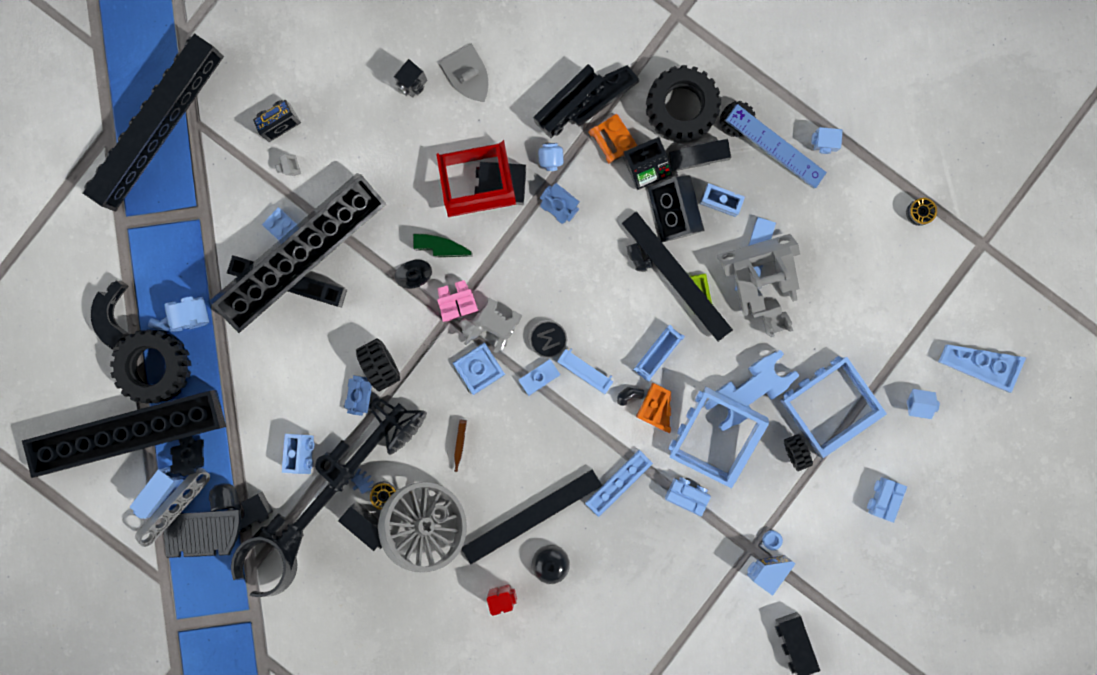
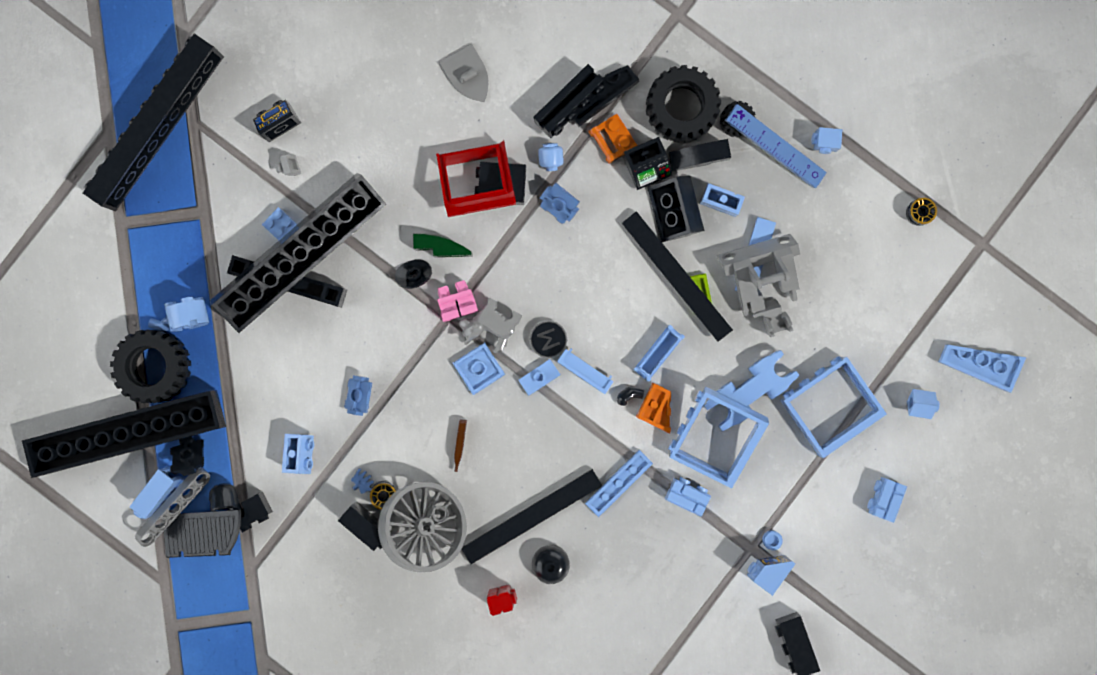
black arch [91,280,129,350] -> none
black piece [231,397,427,597] -> none
black tyre [356,338,400,392] -> none
black brick [393,59,428,98] -> none
black arm [626,243,653,272] -> none
black tyre [784,434,813,472] -> none

